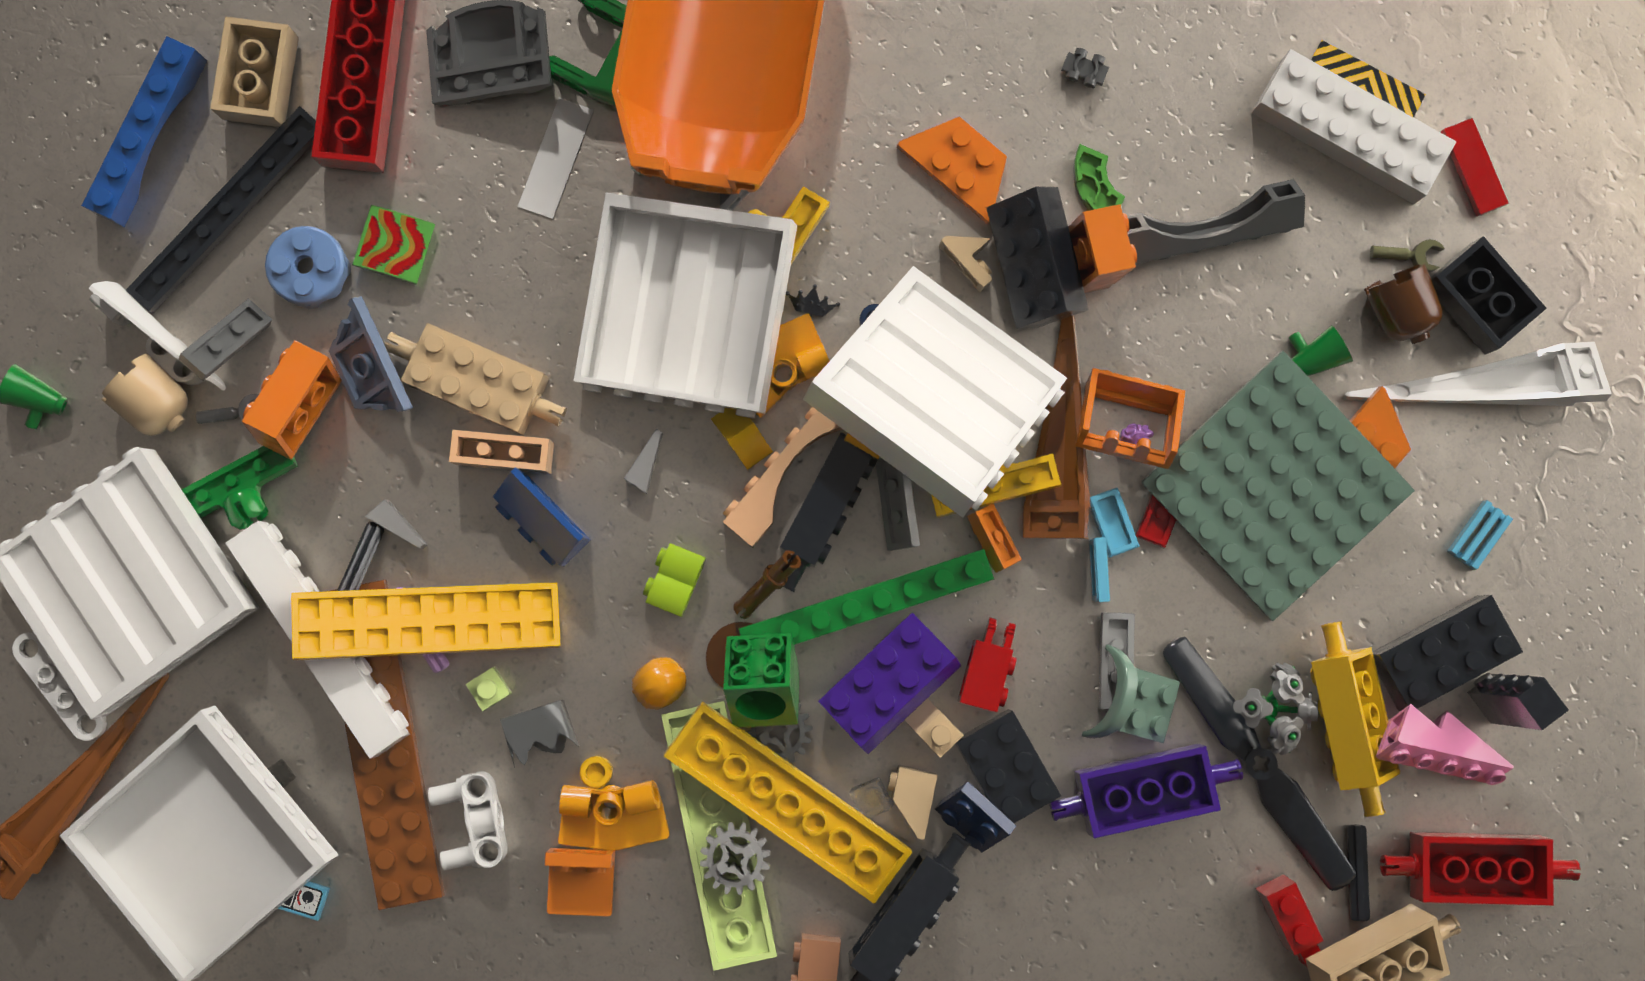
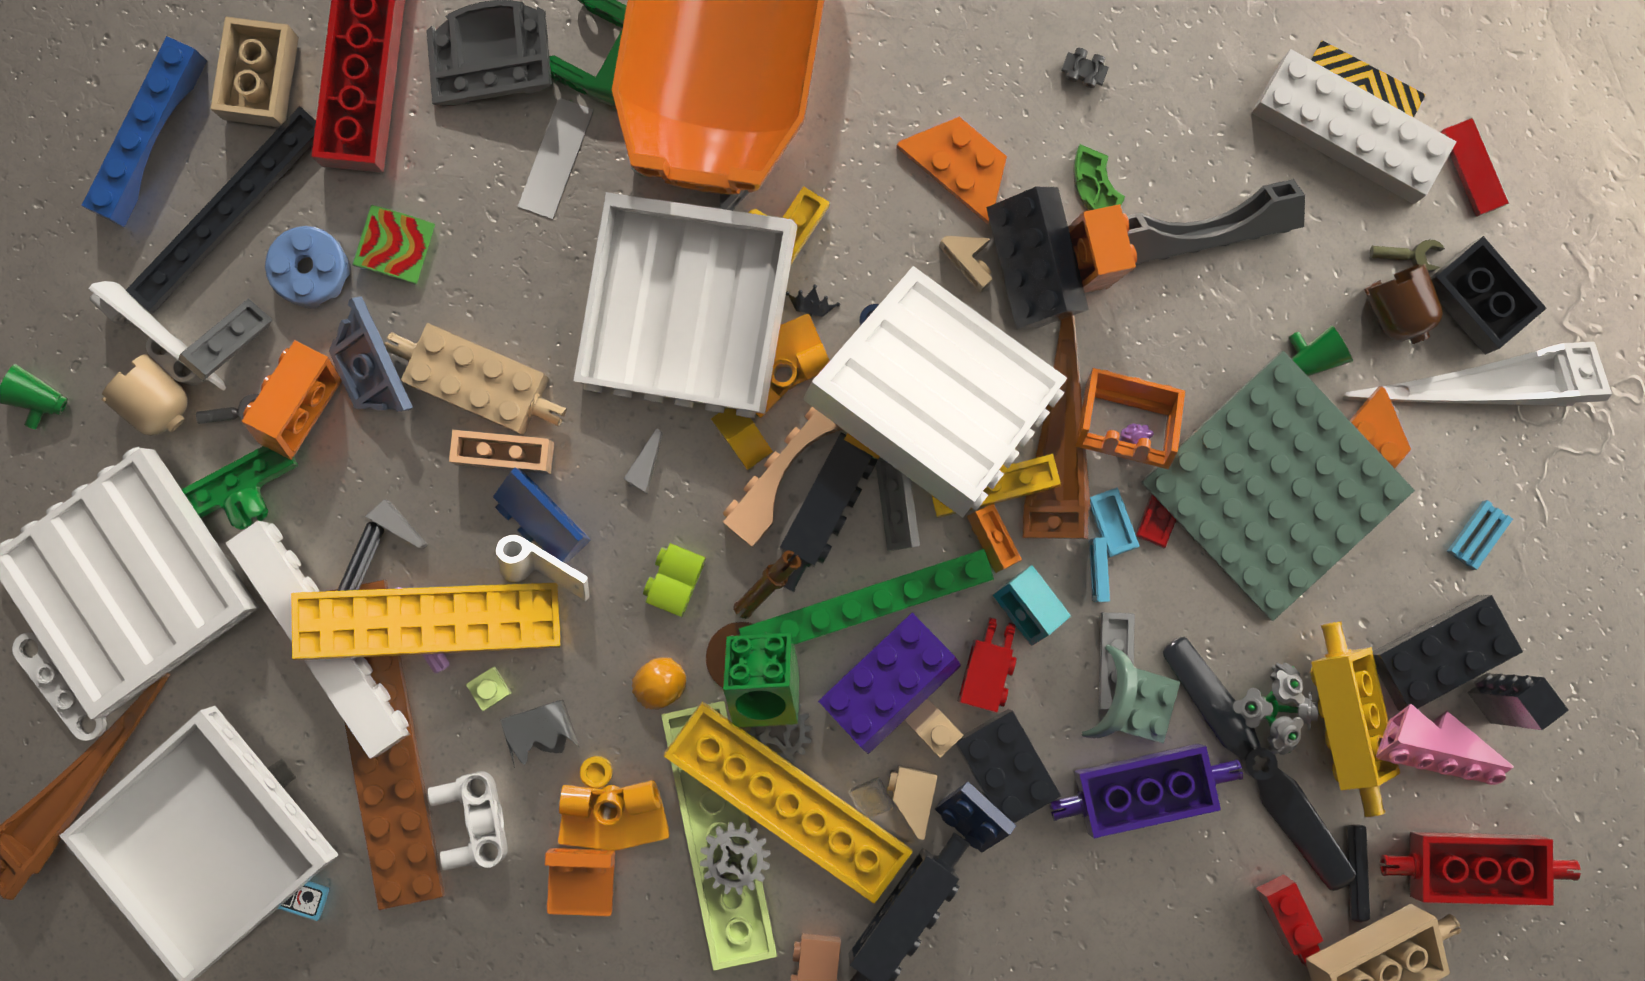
none -> white door [496,535,589,601]
none -> brick [993,565,1071,646]

